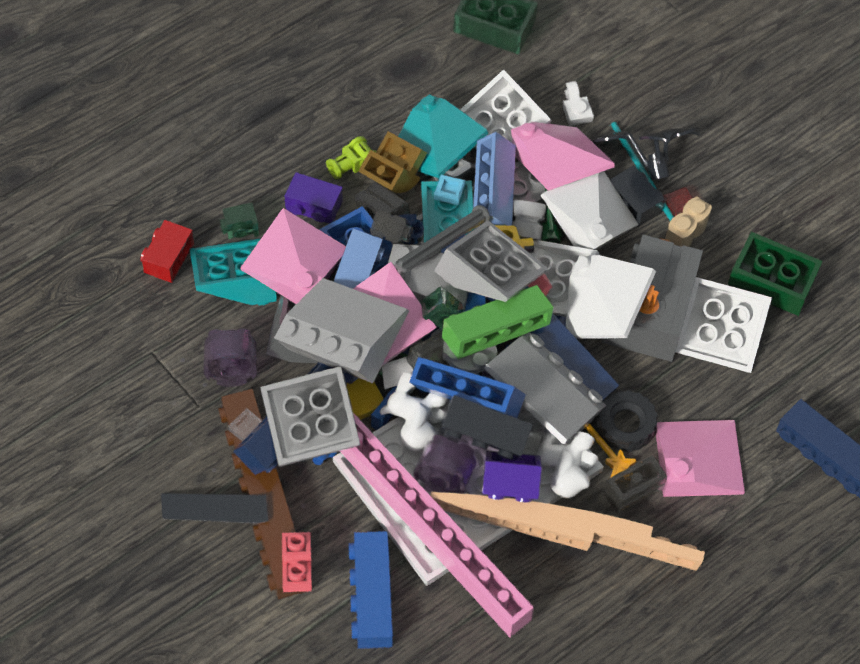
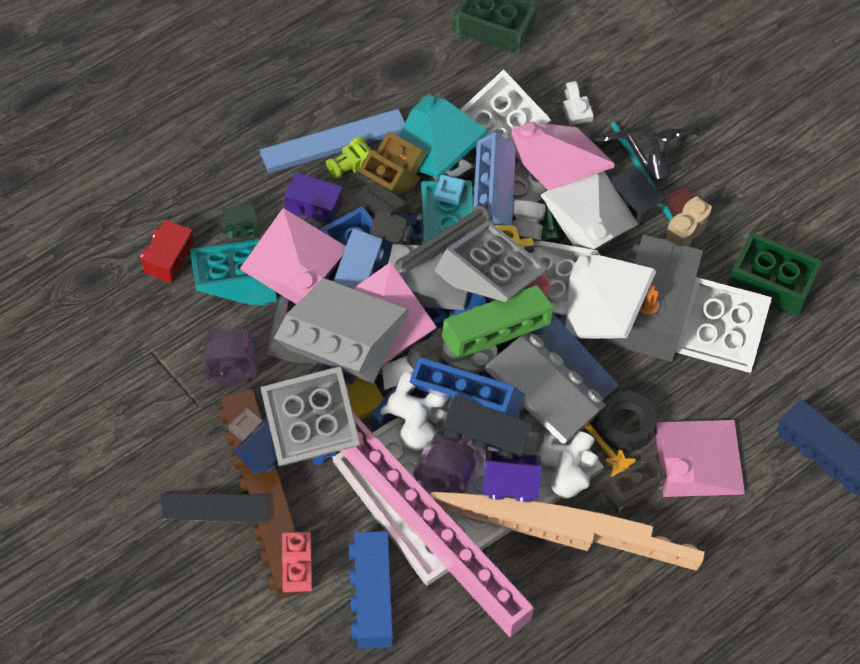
clear green brick [421,286,463,330] -> none
none -> medium blue tile [260,109,405,174]

